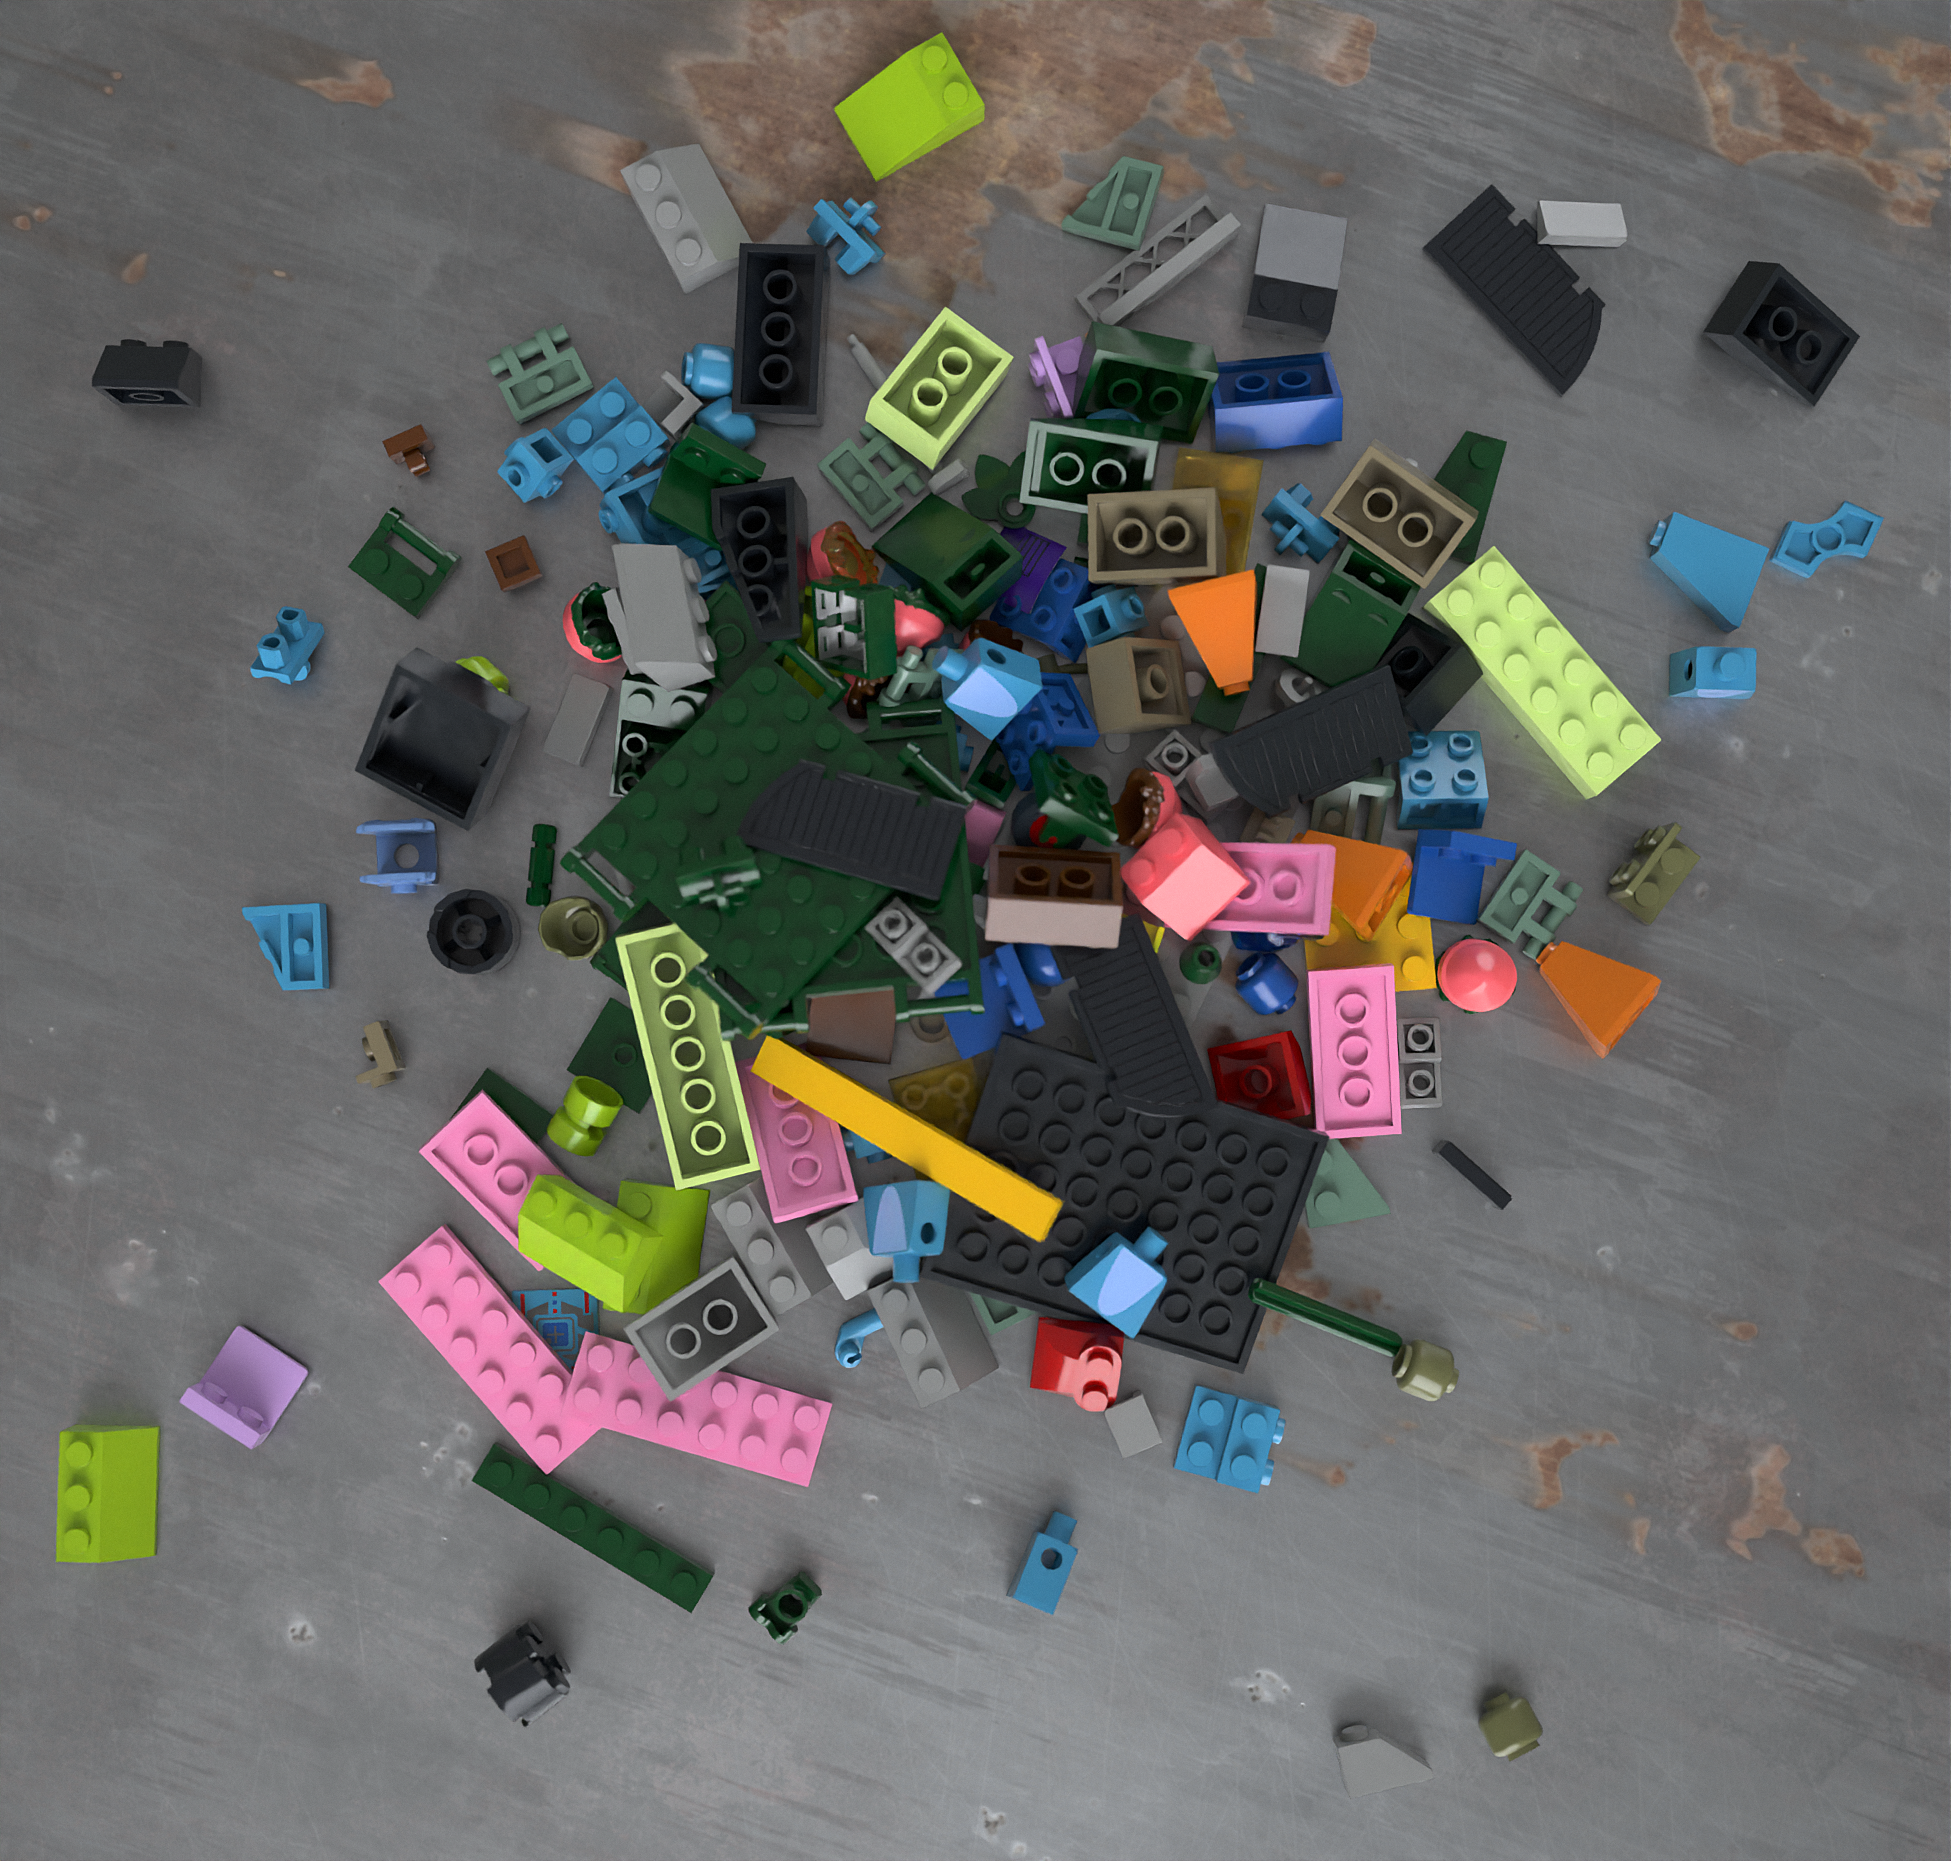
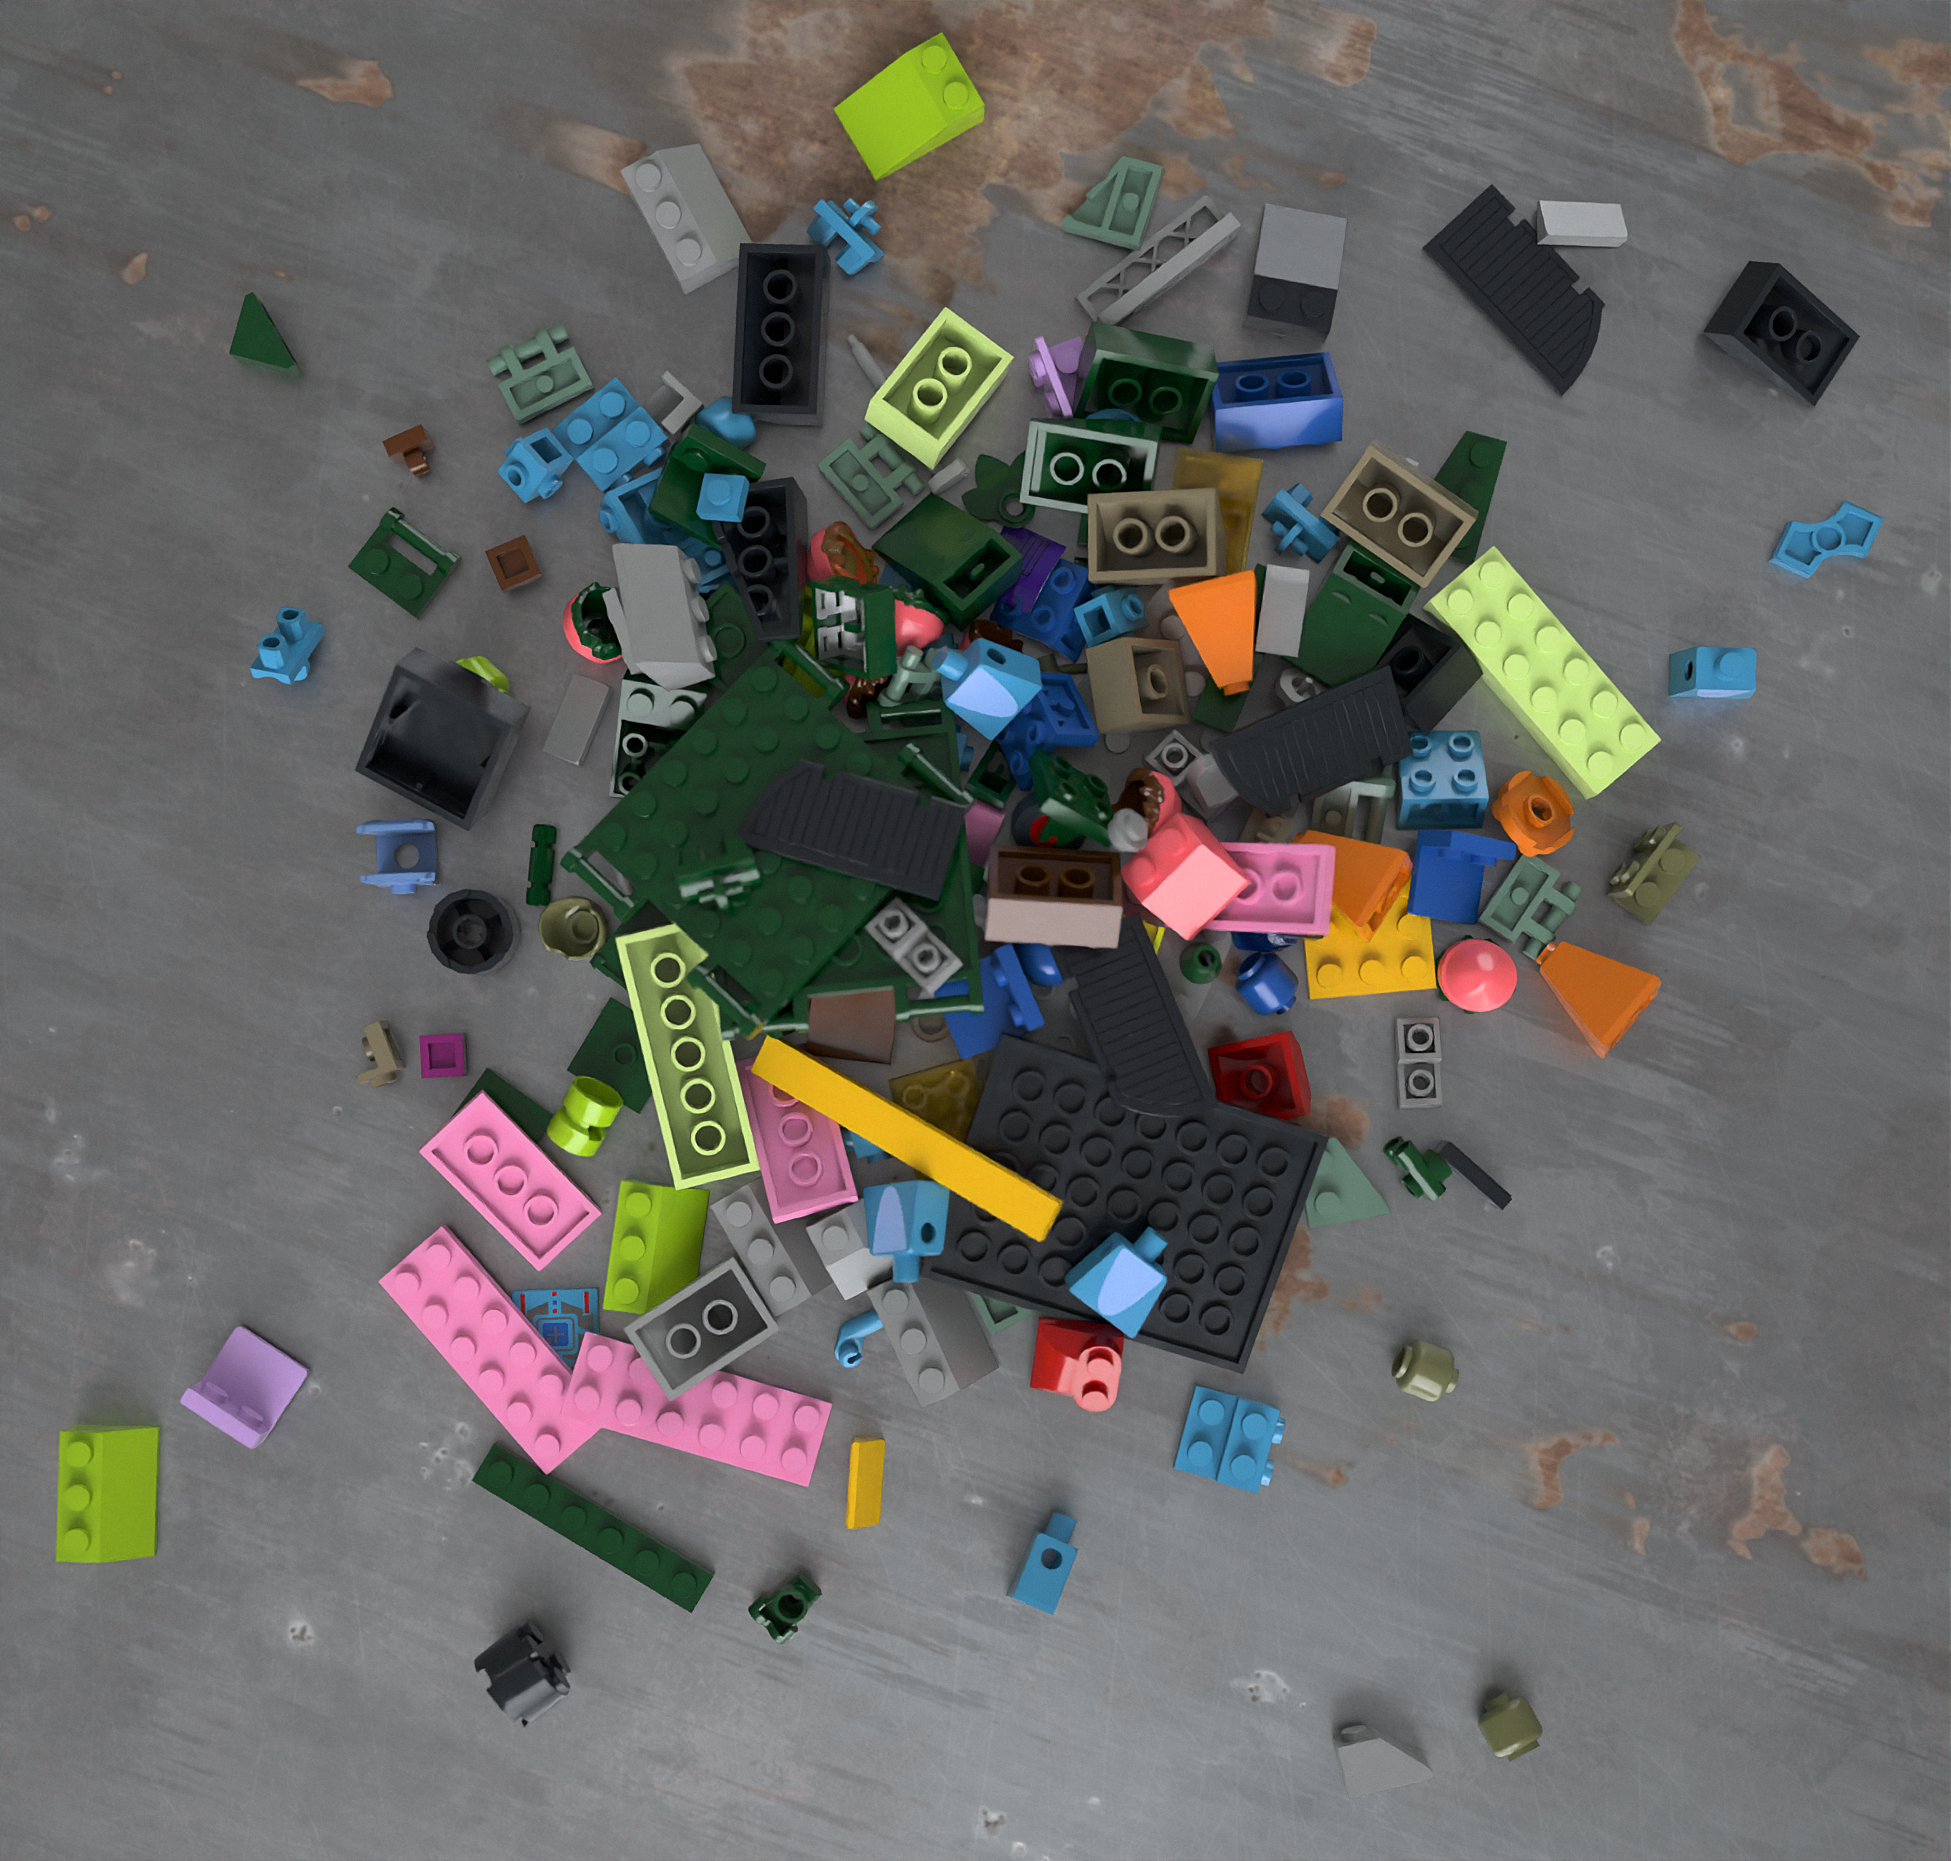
black slope [92,339,202,407] -> none
dark azure wing [242,903,329,991] -> none
lime slope [518,1175,664,1313] -> none
dark azure head [681,343,735,400] -> none
light grey panel [1104,1390,1163,1459] -> none
dark green axle [1248,1278,1403,1357] -> none
bright pink plate [1306,963,1402,1139] -> none
dark azure slope [1648,512,1770,633] -> none
none -> dark green slope [229,292,304,378]
none -> magenta plate [419,1033,467,1078]
none -> dark azure plate [696,473,750,522]
none -> yellow slope [845,1436,885,1529]
none -> light grey plate [1108,809,1148,852]
none -> dark green plate [1383,1136,1452,1201]
none -> orange plate [1491,770,1575,857]

